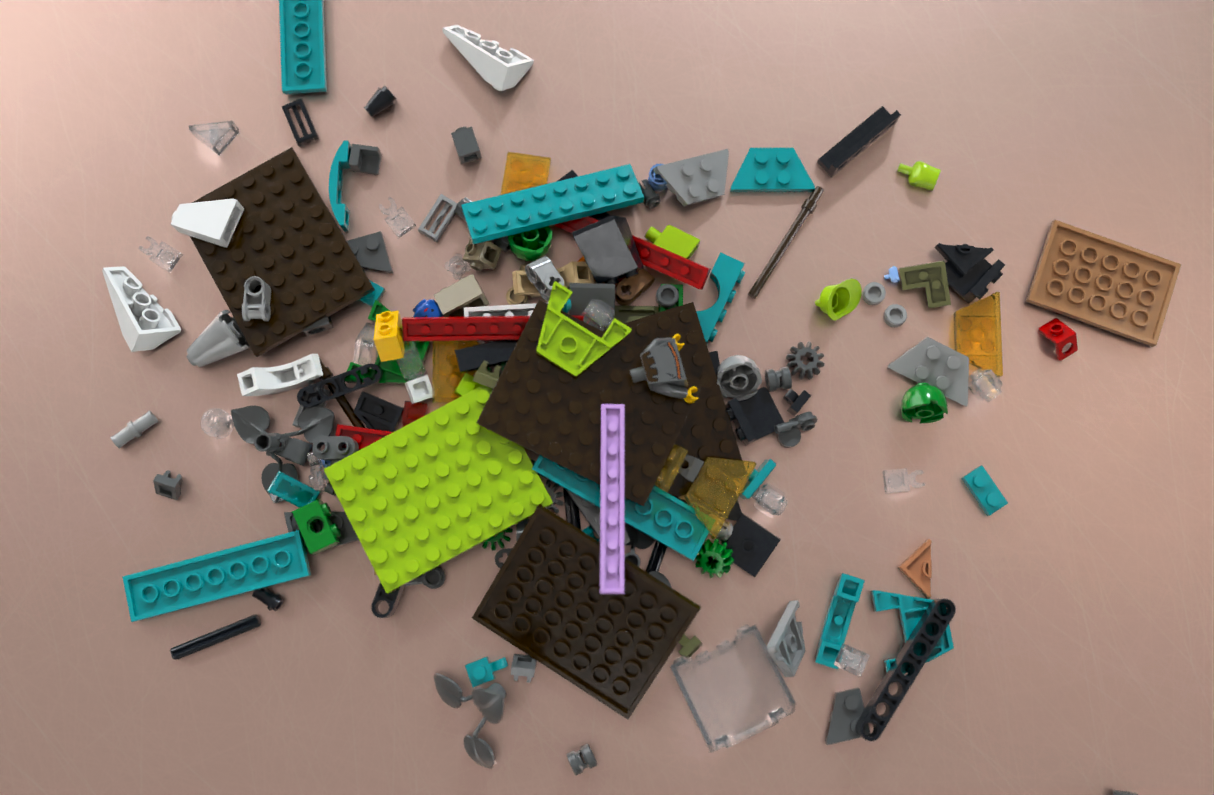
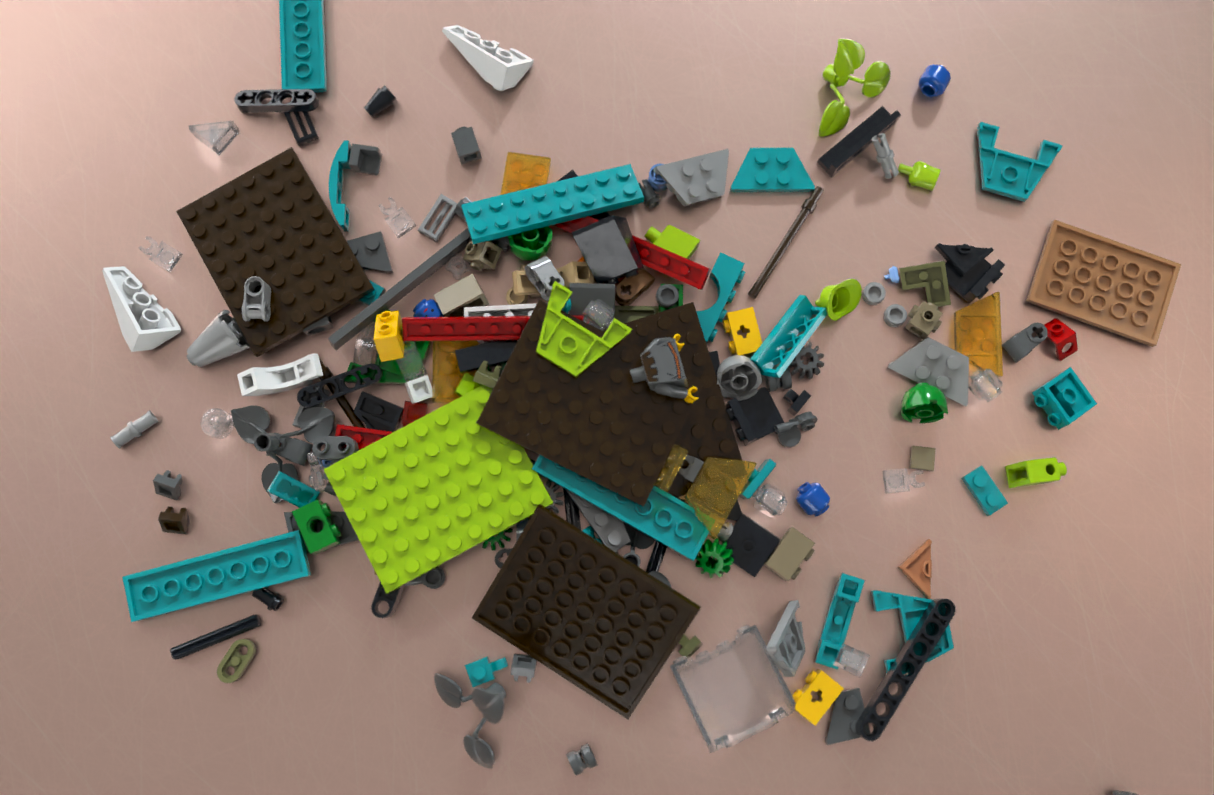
white slope [171,199,244,248] -> none
lavender tile [600,404,625,594] -> none
none -> dark brown tile [158,506,188,534]
none -> olive plate [217,639,256,683]
none -> black beam [234,89,319,113]
none -> dark grey tile [328,229,471,350]
none -> yellow brick [723,307,762,357]
none -> teal fence [750,295,828,378]
none -> dark tan brick [764,527,815,581]
none -> yellow brick [789,669,844,726]
none -> blue head [796,482,830,516]
none -> lime plant [819,39,891,137]
none -> light grey pin [872,133,899,179]
none -> dark tan brick [904,301,943,339]
none -> dark tan tile [909,445,936,471]
none -> blue head [918,64,951,97]
none -> teal wing [977,122,1063,202]
none -> dark grey piece [1001,323,1048,363]
none -> lime torso [1005,457,1067,488]
none -> teal plate [1032,367,1097,430]

